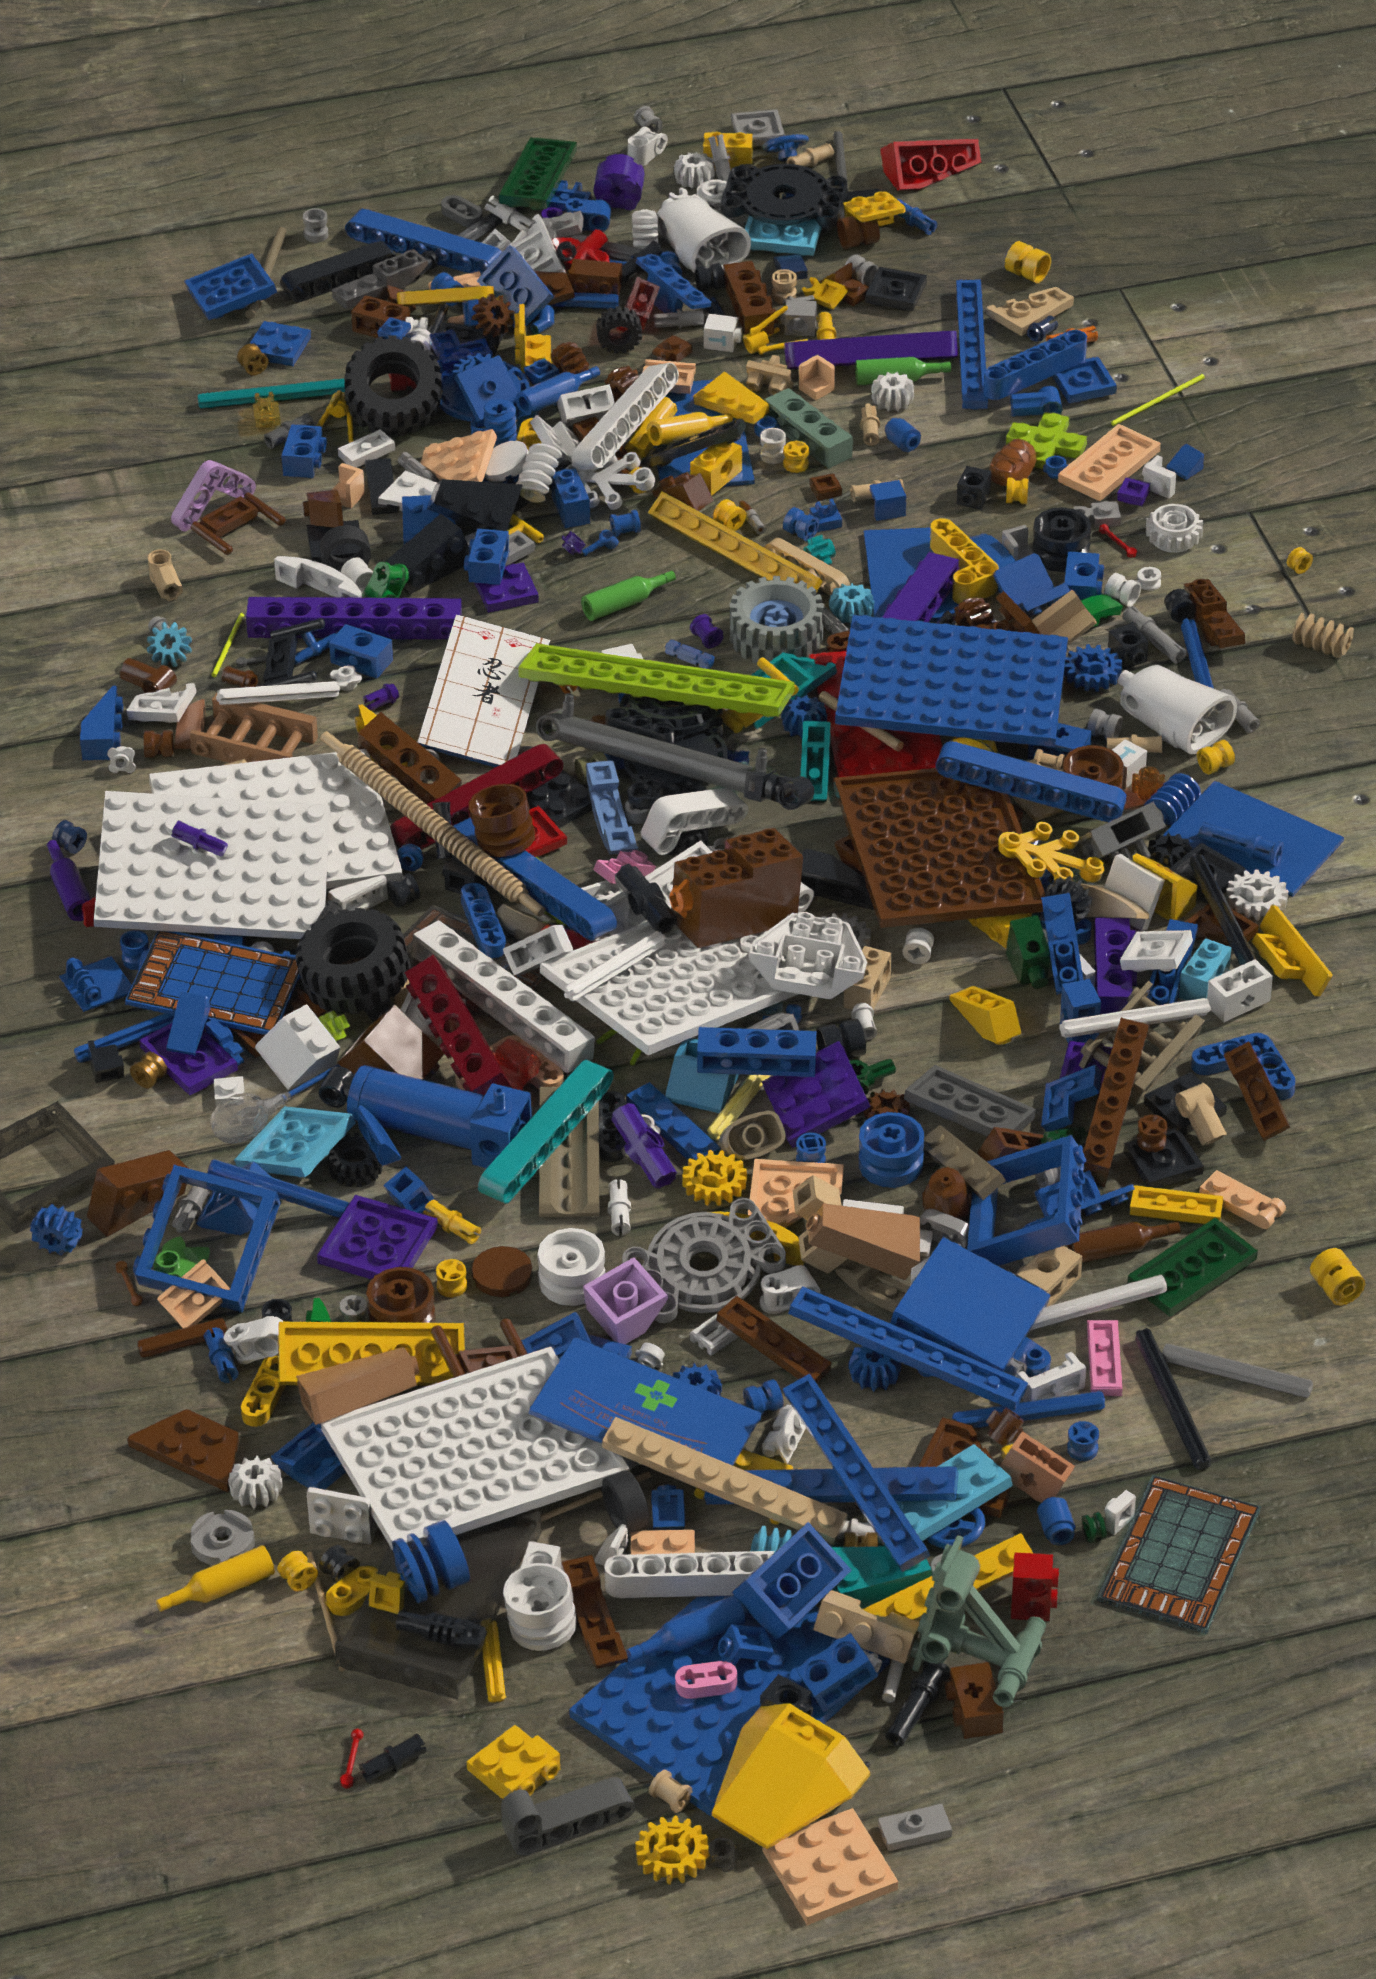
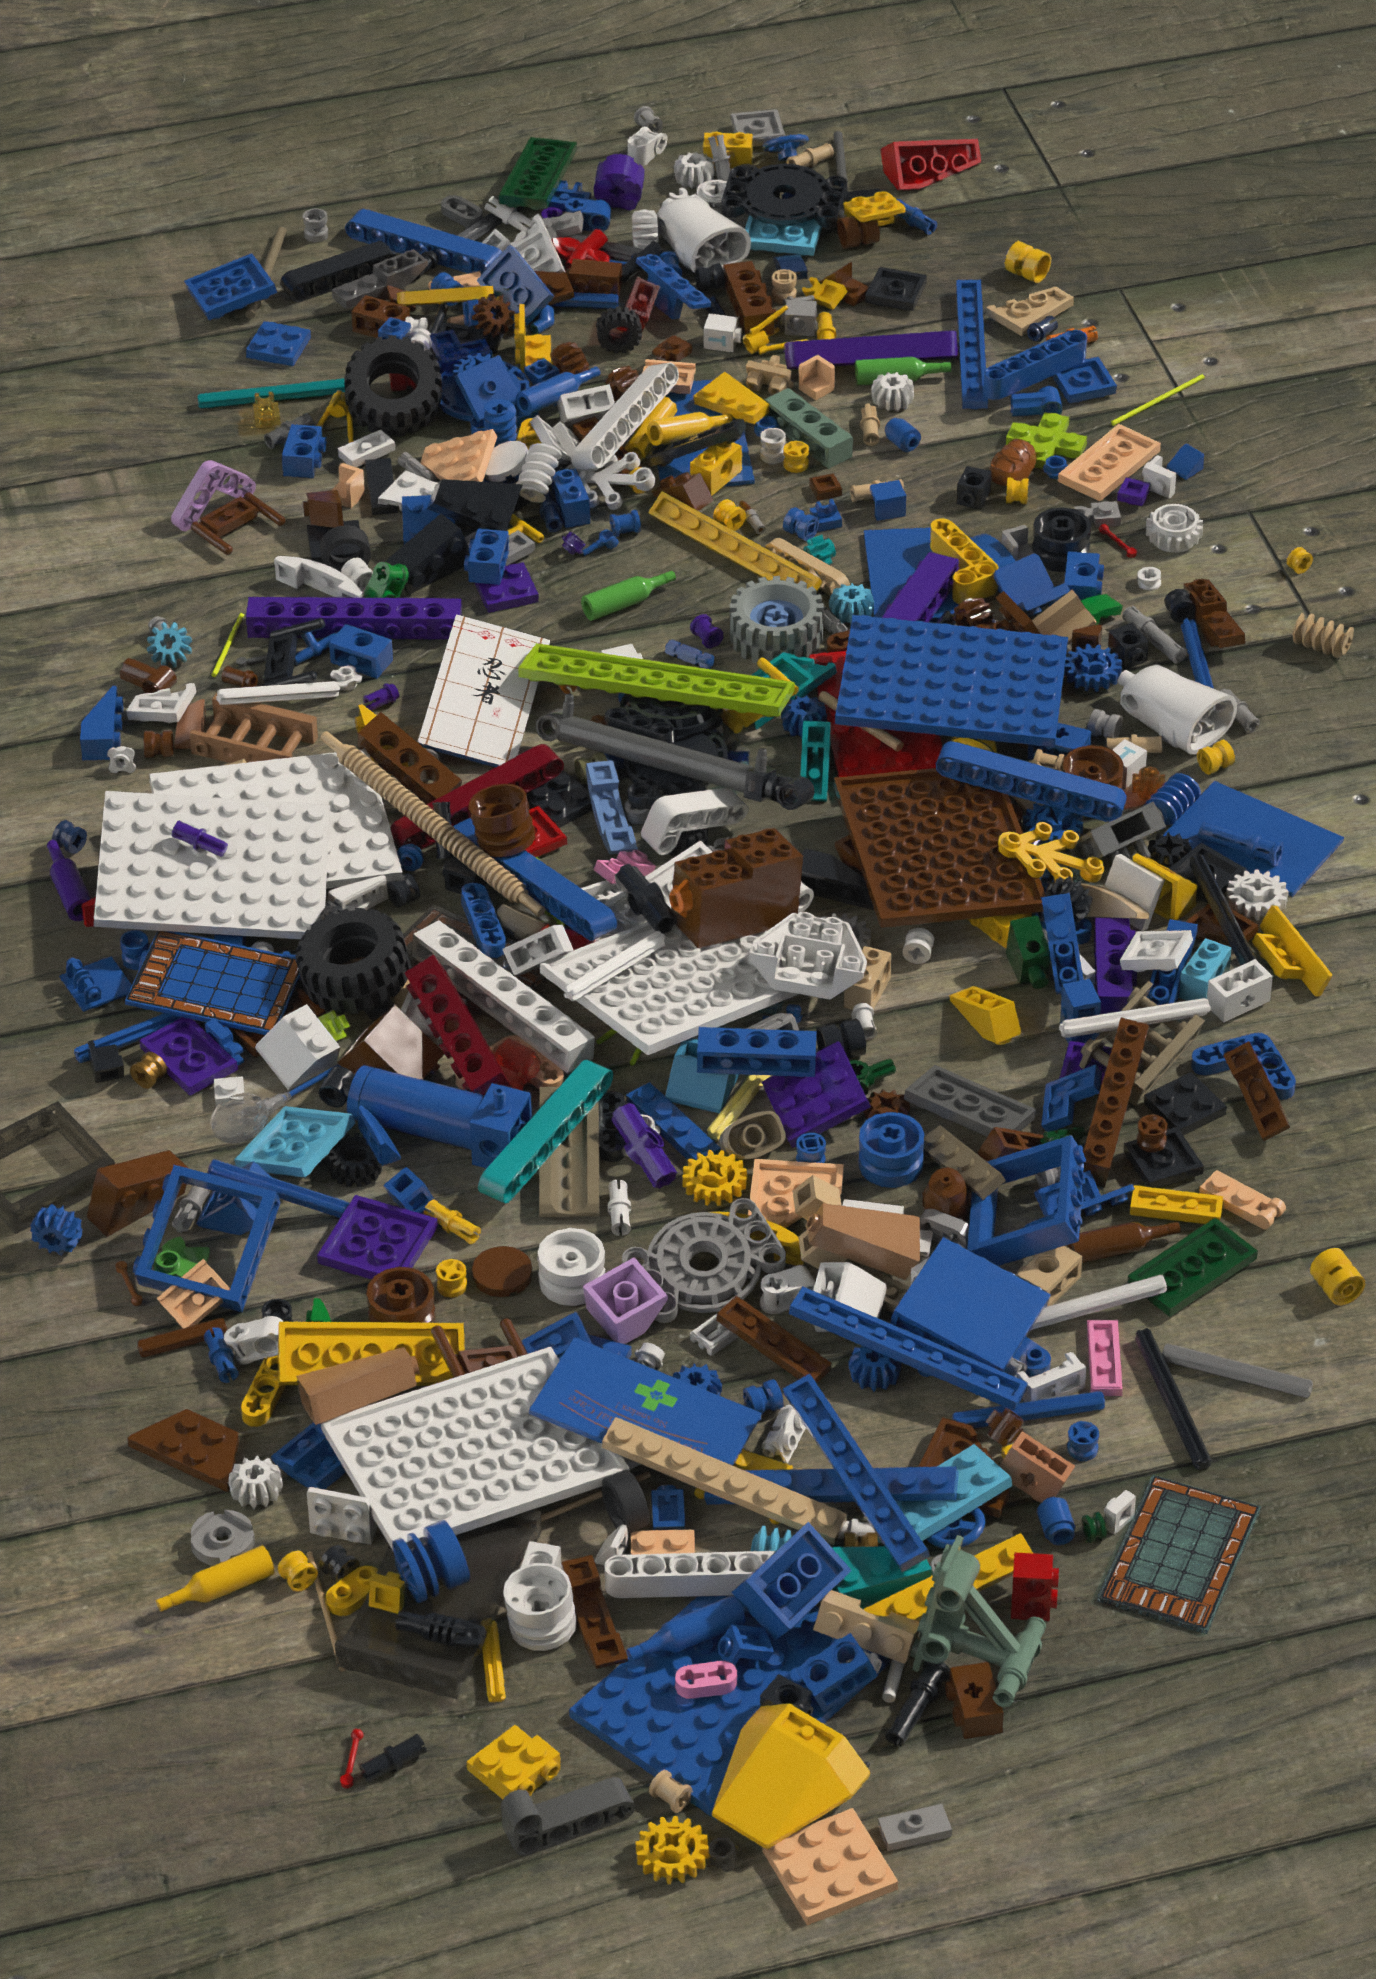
tan piece [148,549,183,601] -> none
blue slope [166,992,211,1056] -> none
pearl gold wheel [237,344,268,375] -> none
light grey bush [340,1295,368,1322] -> none
black pin [557,241,576,261] -> none
light grey axle [653,309,704,329] -> none
light grey wheel [845,254,878,286] -> none
white wheel [1104,573,1141,607] -> none
tan piece [1175,1083,1227,1146] -> none
none -> dark blue pin [539,490,562,532]
none -> white slope [813,1262,887,1332]
none -> blue gear [1023,803,1083,845]
none -> reddish brown slope [1071,625,1102,653]

